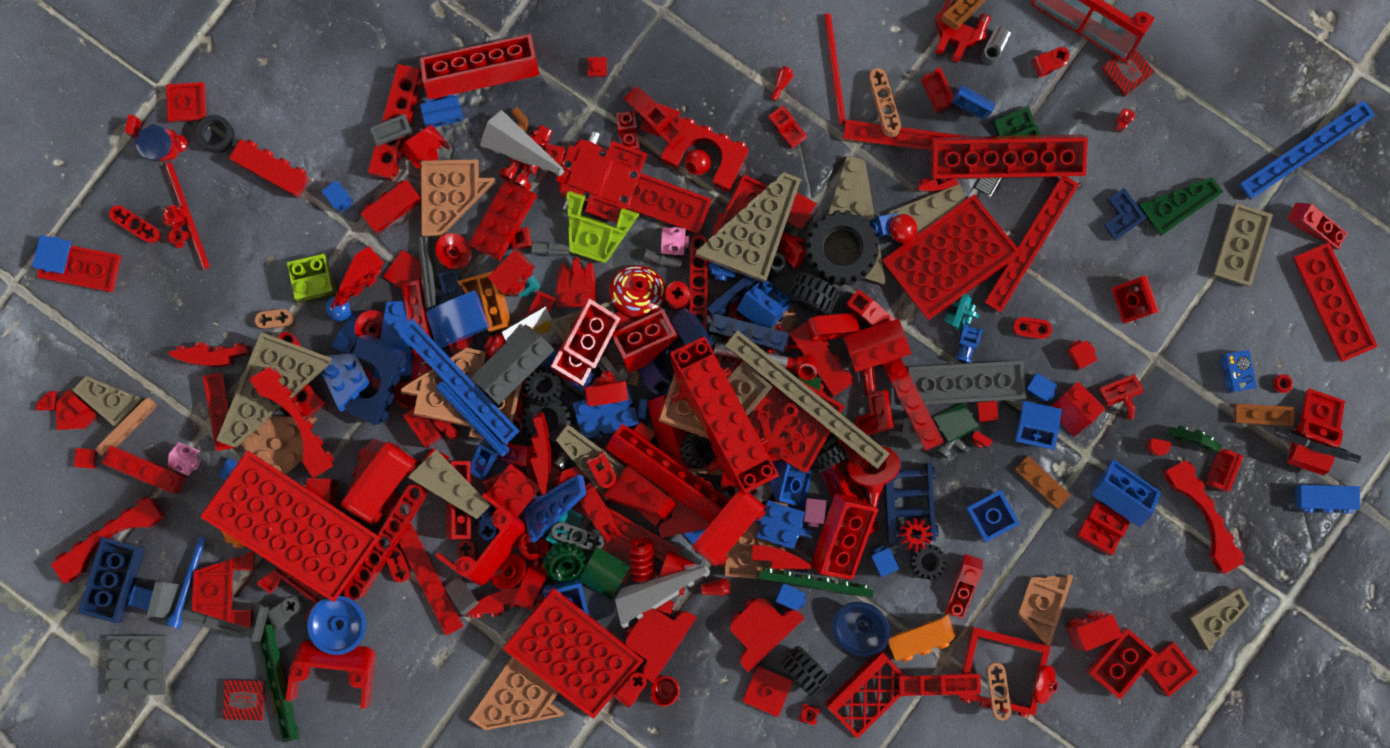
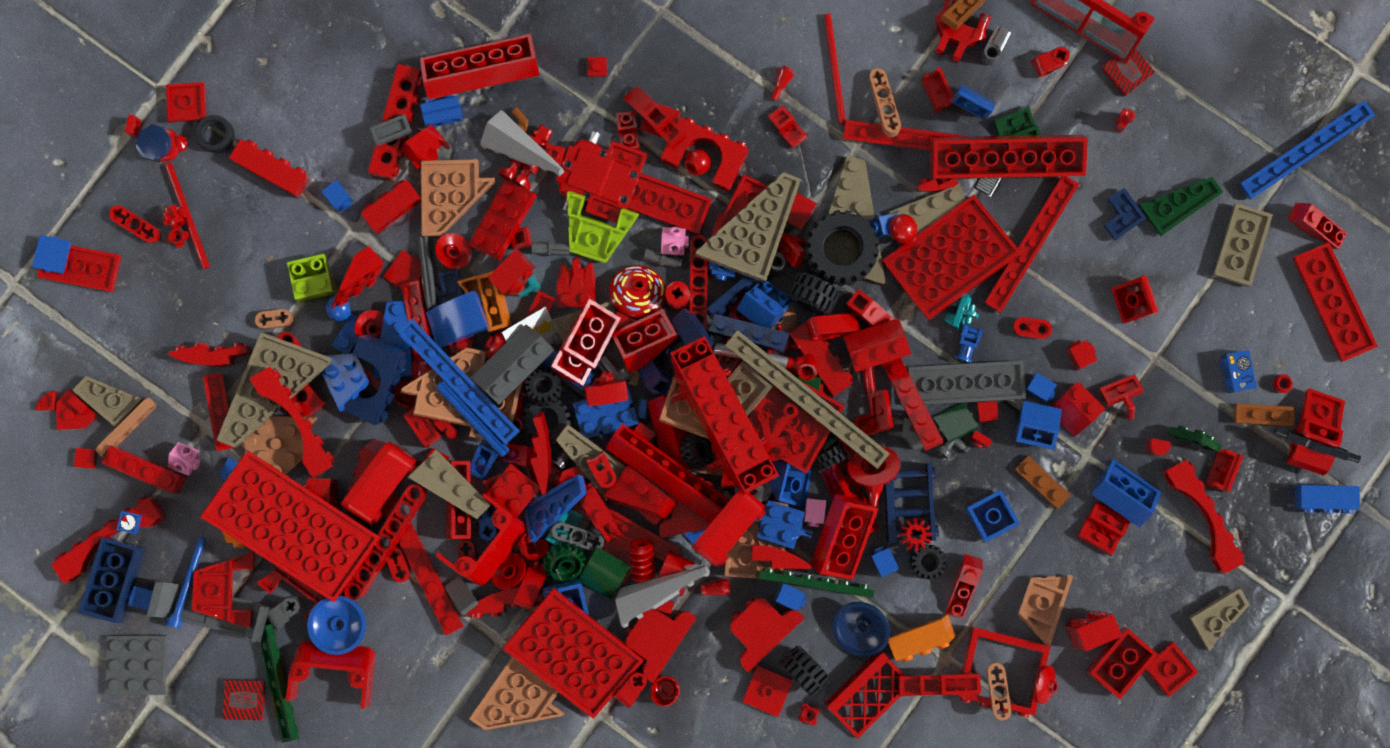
none -> tile [116,511,142,534]

